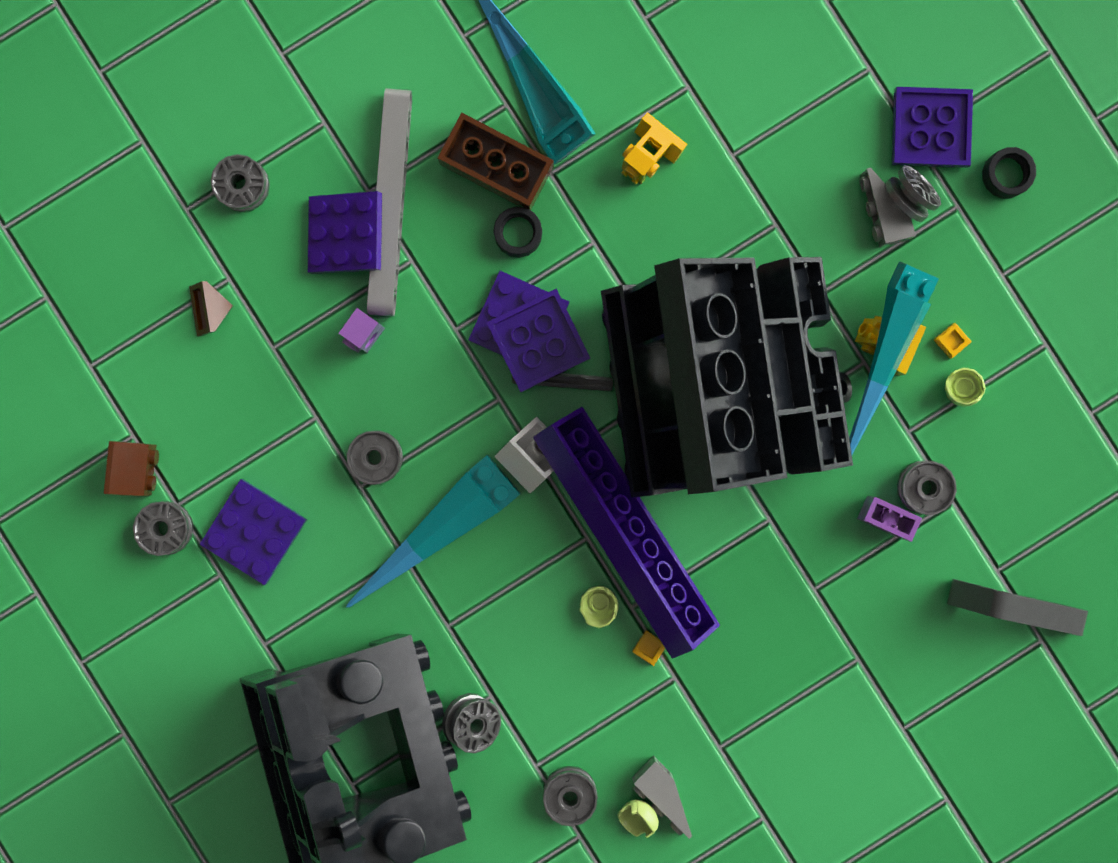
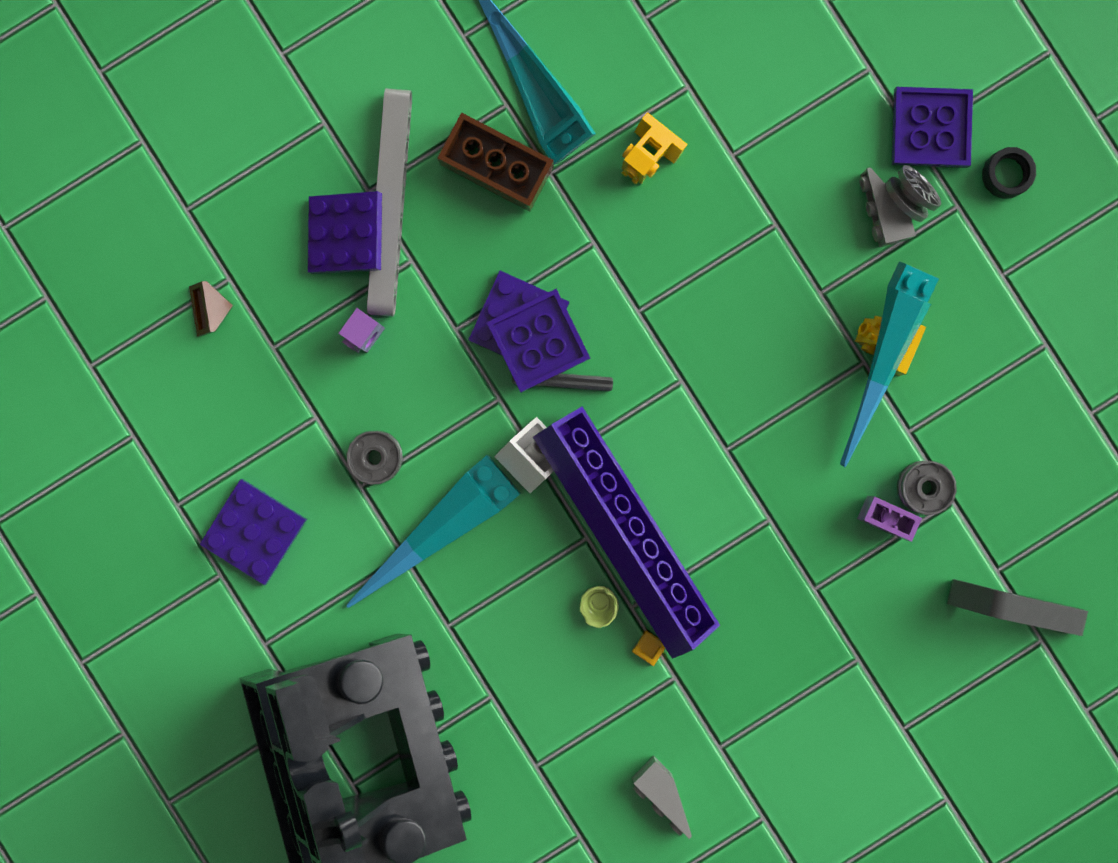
reddish brown slope [104,441,159,496] -> none
flat silver wheel [133,501,194,556] -> none
flat silver wheel [211,154,270,212] -> none
flat silver wheel [442,693,501,753] -> none
black tyre [493,206,542,258] -> none
flat silver wheel [543,766,598,826] -> none
black piece [601,257,853,498] -> none
yellowish green hair [617,800,659,838] -> none
yellow tile [934,323,972,359] -> none
yellowish green hair [945,368,986,407] -> none

